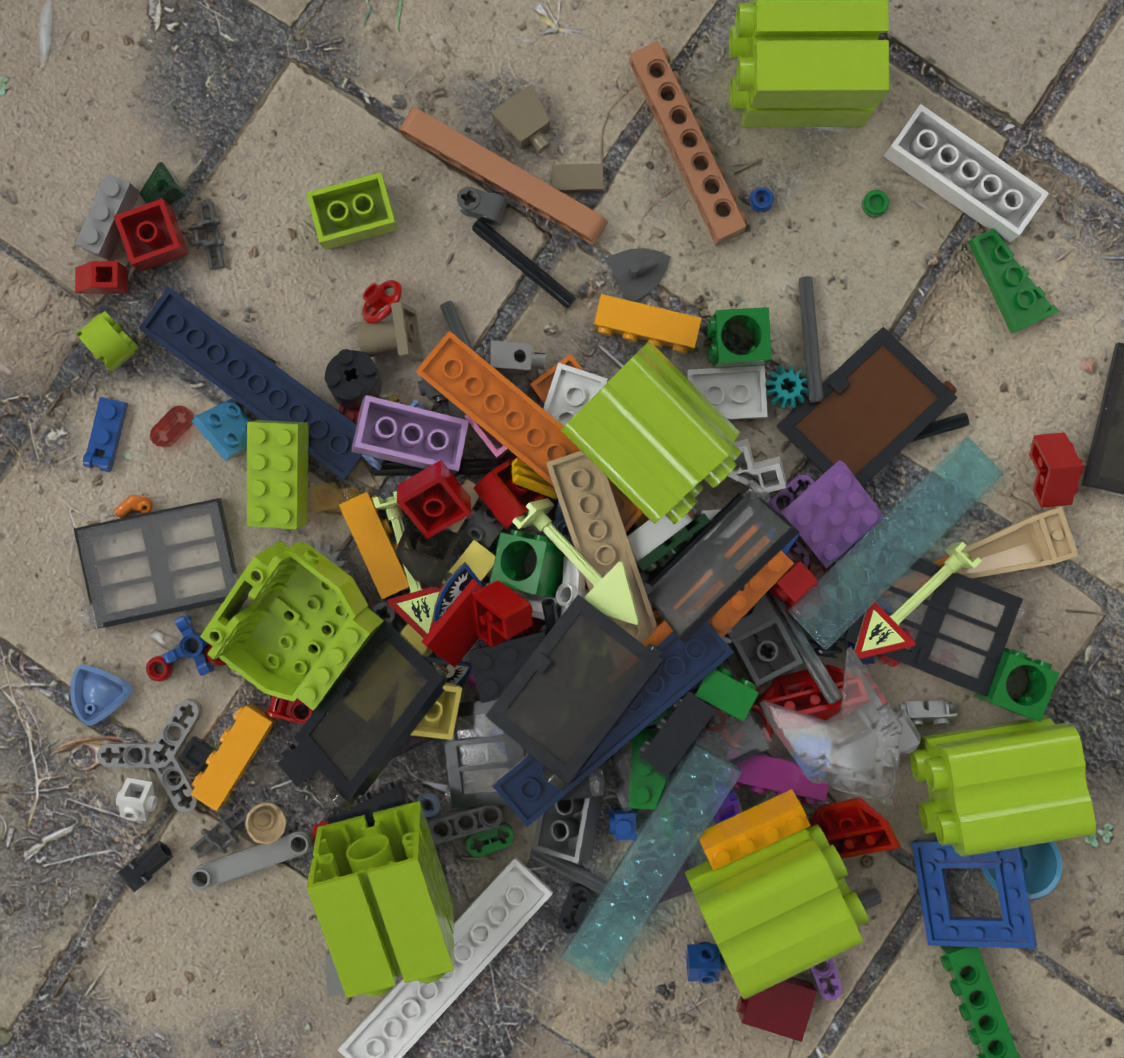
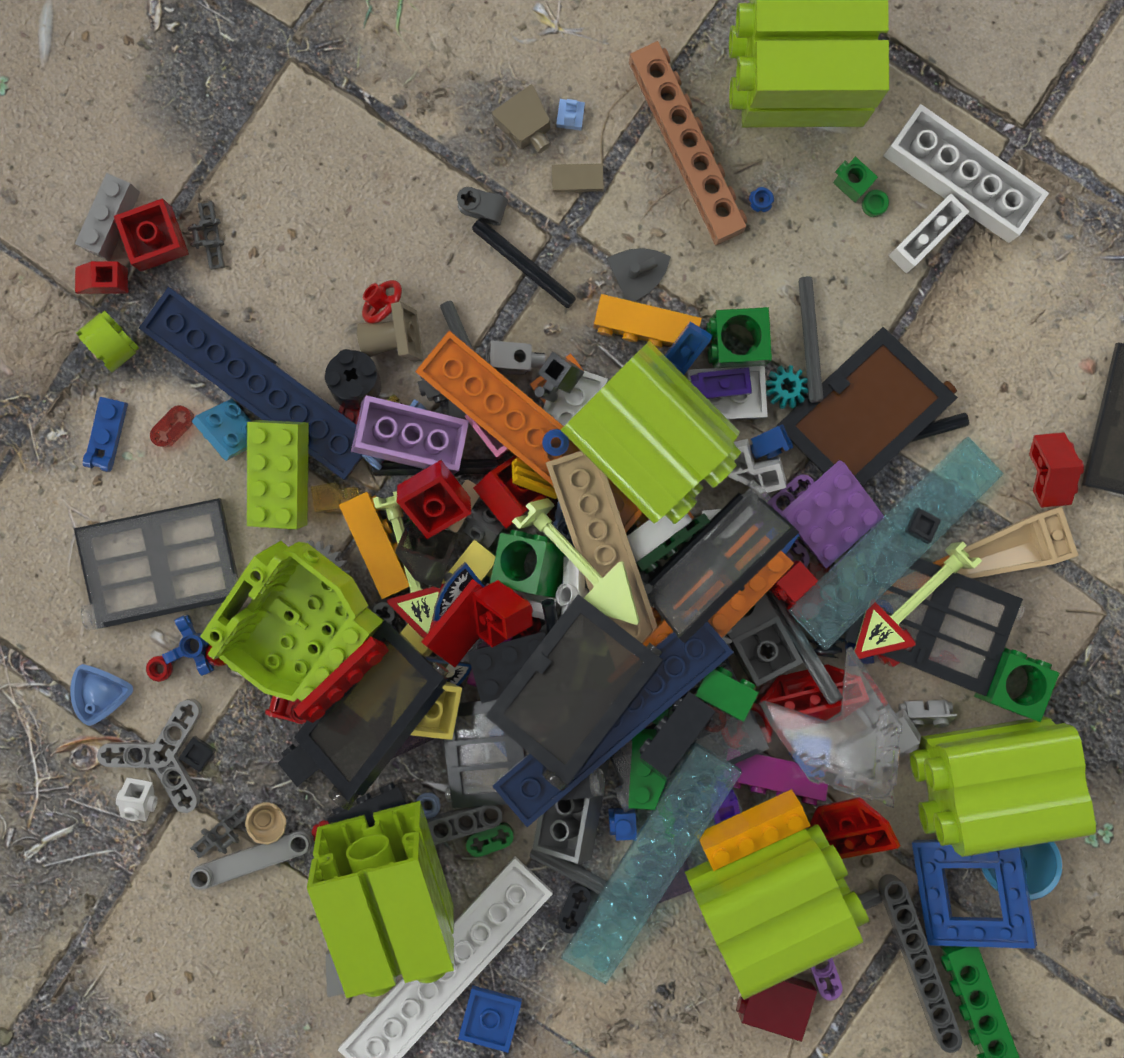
orange arm [114,495,153,518] -> none
black piece [118,840,173,893] -> none
clear green slope [139,162,187,205] -> none
light orange brick [190,703,277,811] -> none
lime brick [306,172,399,250] -> none
nougat beam [399,107,608,245] -> none
blue brick [686,942,725,984] -> none
green wing [968,229,1060,334] -> none
none -> red plate [293,636,389,723]
none -> blue plate [458,985,522,1053]
none -> black brick [535,351,584,402]
none -> blue plate [542,429,569,456]
none -> light blue tile [556,99,585,131]
none -> blue plate [664,322,712,375]
none -> dark purple hinge [690,367,752,399]
none -> blue brick [750,424,794,459]
none -> green brick [833,156,878,203]
none -> dark grey beam [878,874,963,1053]
none -> white brick [888,194,969,273]
none -> black tile [904,507,941,544]

